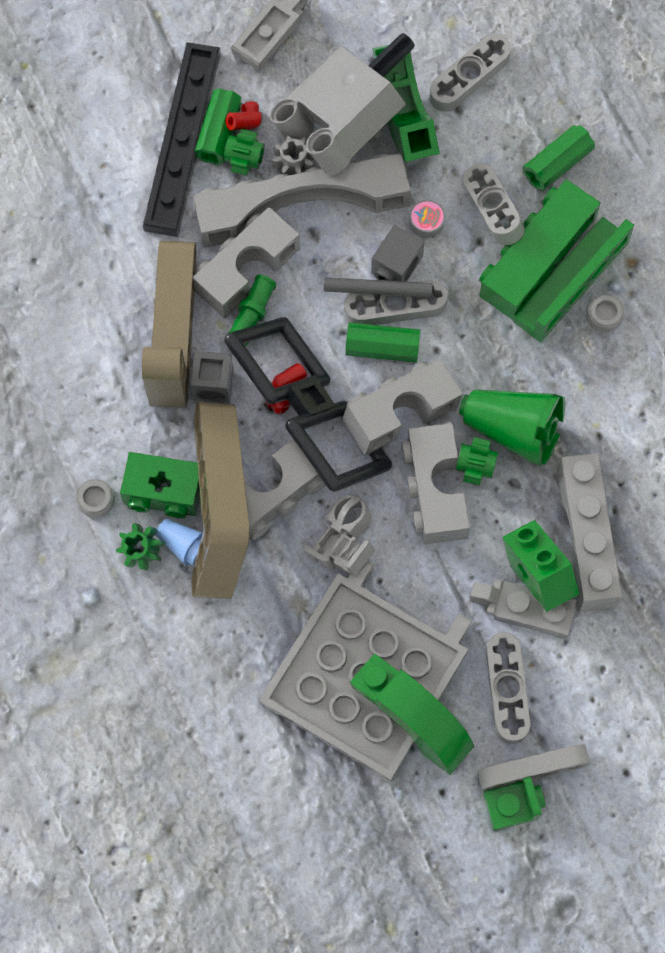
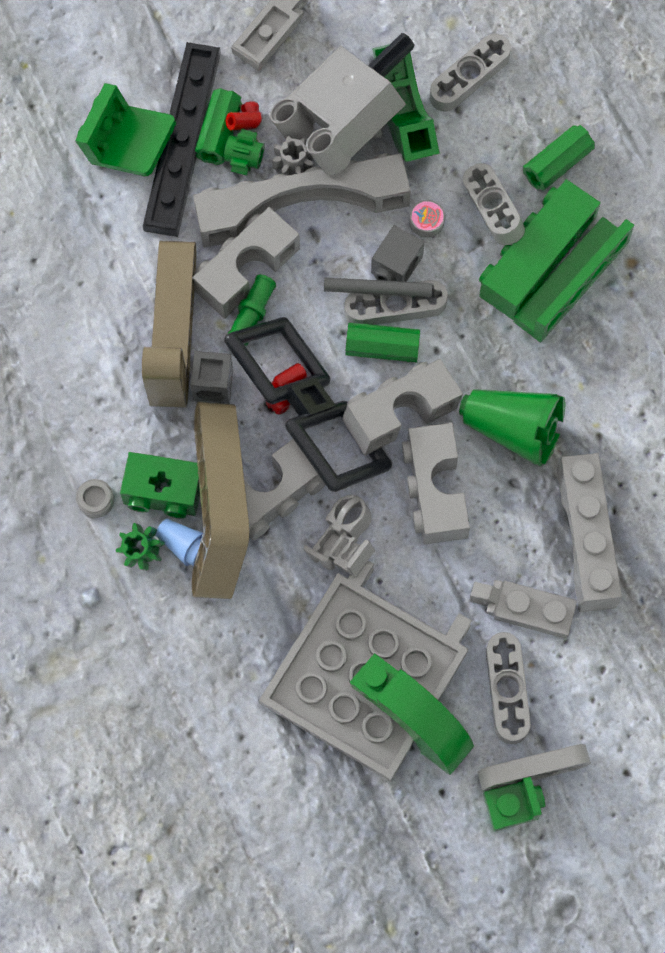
green gear [456,437,498,486] -> none
green brick [502,520,579,612] -> none
light grey tile [587,295,624,332] -> none
none -> green bracket [75,83,176,177]

